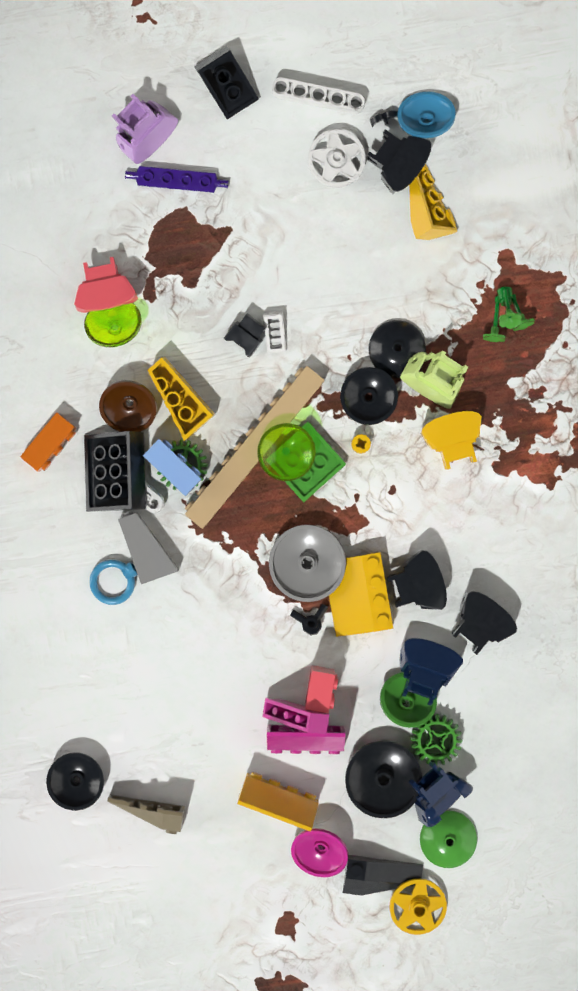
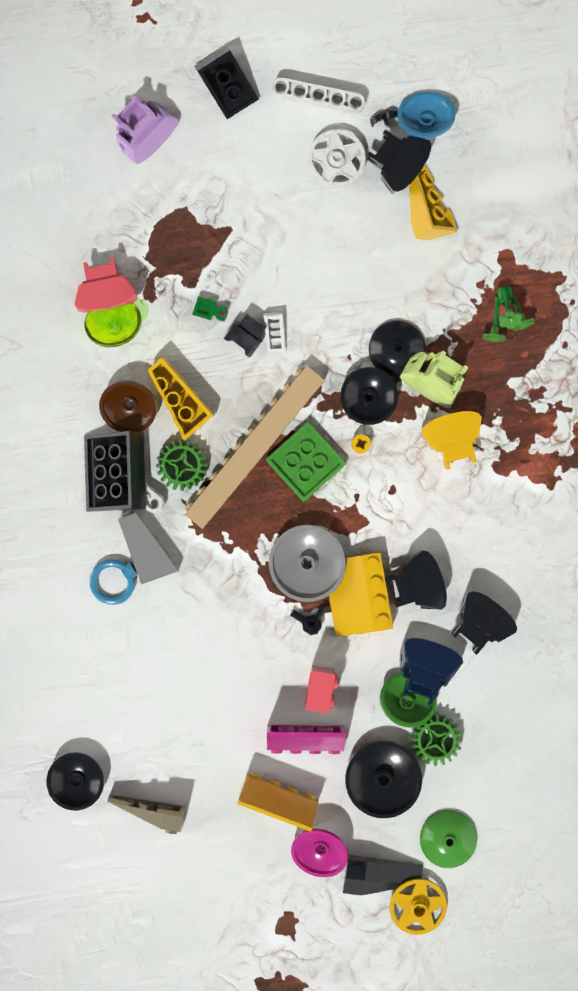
orange brick [20,412,76,472] -> none
dark purple plate [125,166,229,193] -> none
light blue brick [143,439,202,496] -> none
clear neon green dish [257,423,316,481] -> none
dark pink brick [262,698,330,734] -> none
dark blue piece [408,761,473,827] -> none
none -> green plate [192,296,228,322]

